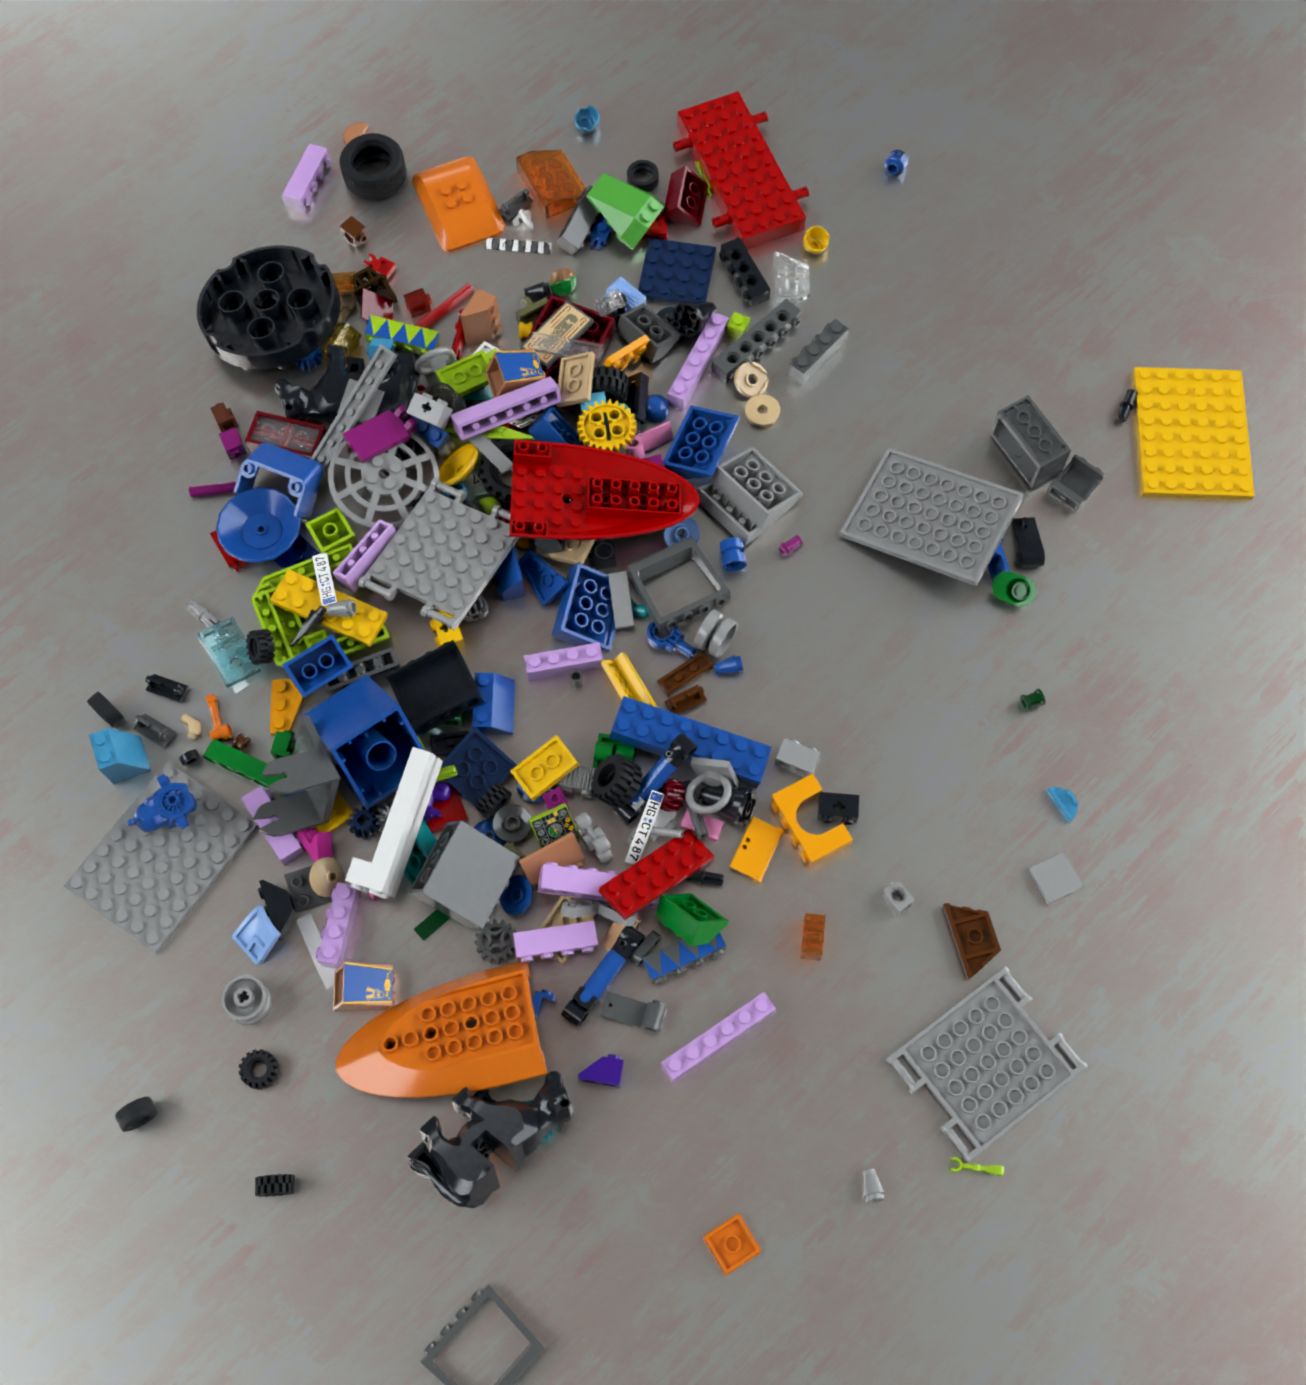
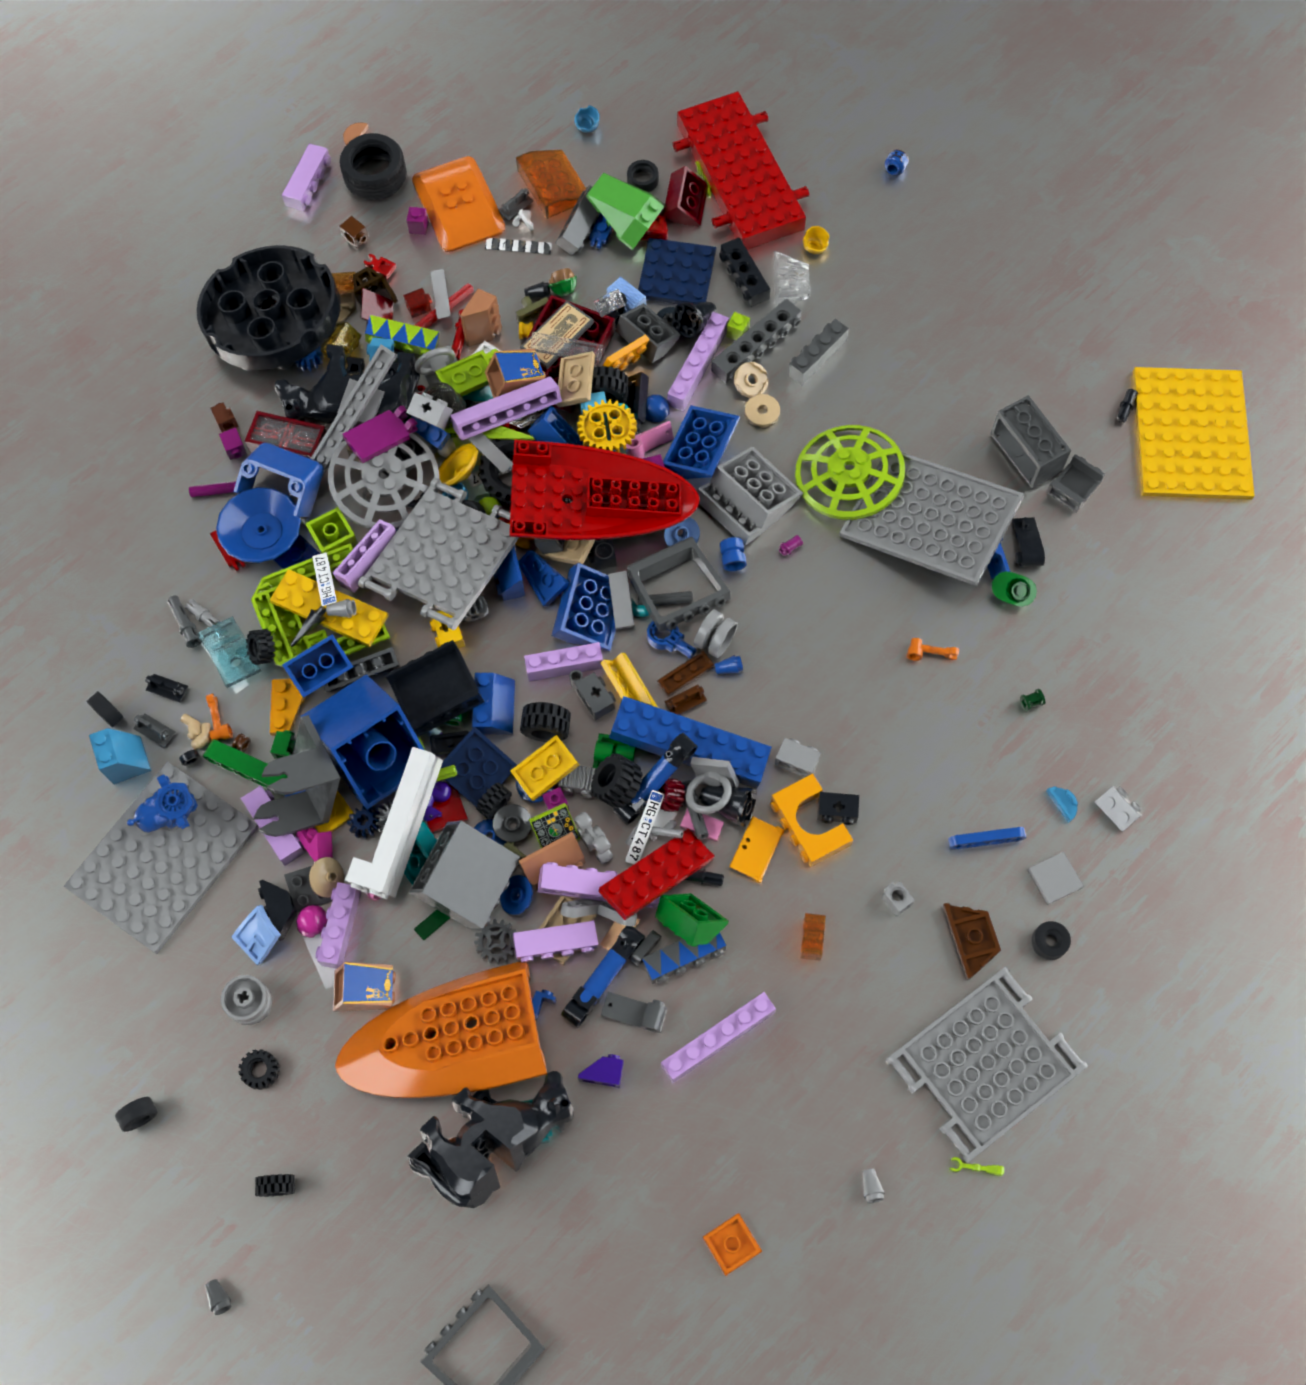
none -> dark grey pin [167,595,202,648]
none -> tan arm [191,723,211,750]
none -> dark grey cone [205,1279,231,1315]
none -> dark pink hair [296,905,328,938]
none -> magenta brick [406,207,429,235]
none -> light grey sticker [431,269,451,319]
none -> black tyre [520,702,571,742]
none -> dark grey brick [574,672,616,721]
none -> dark grey axle [637,591,693,605]
none -> lime dish [795,425,905,520]
none -> orange brick [907,638,959,661]
none -> blue beam [948,827,1026,850]
none -> black tyre [1031,921,1071,960]
none -> light grey bracket [1095,786,1143,832]

